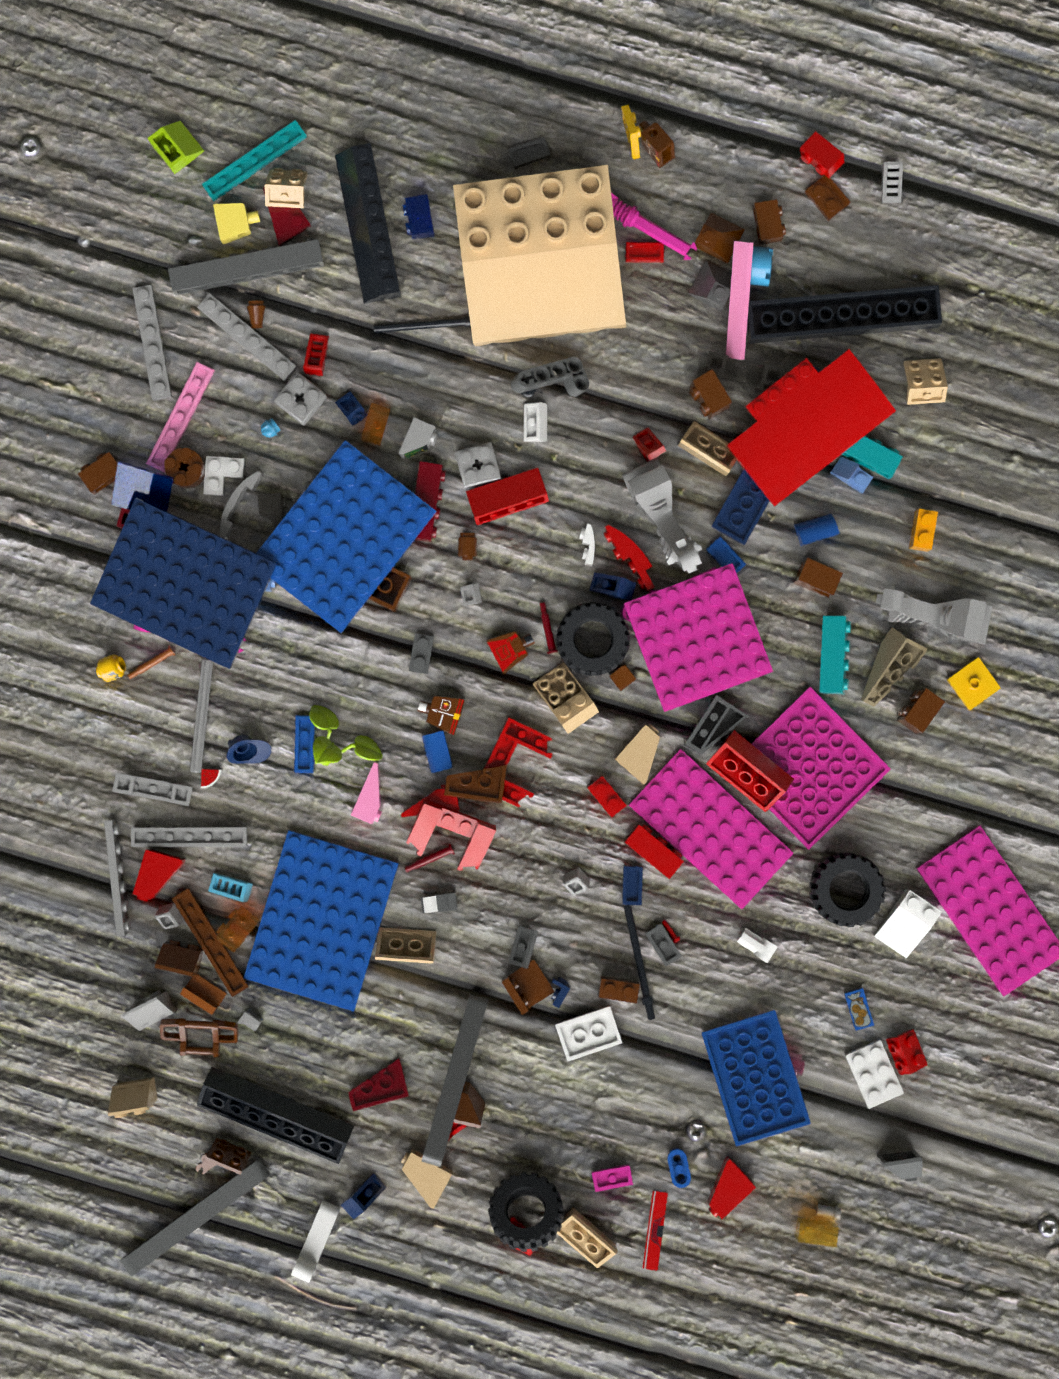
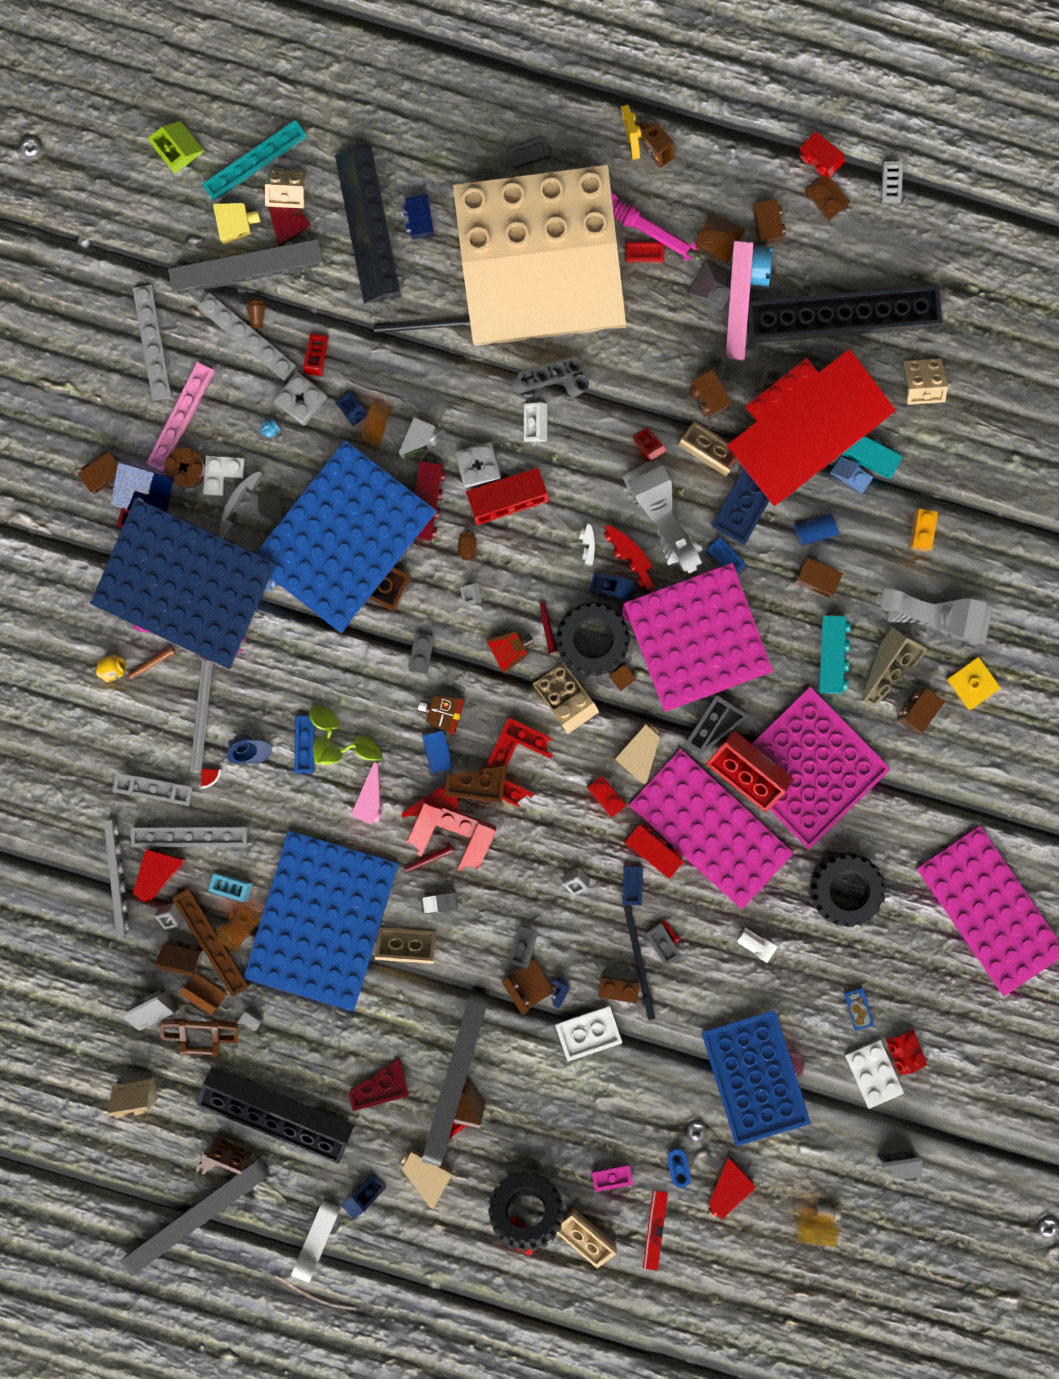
white slope [874,889,942,958] -> none

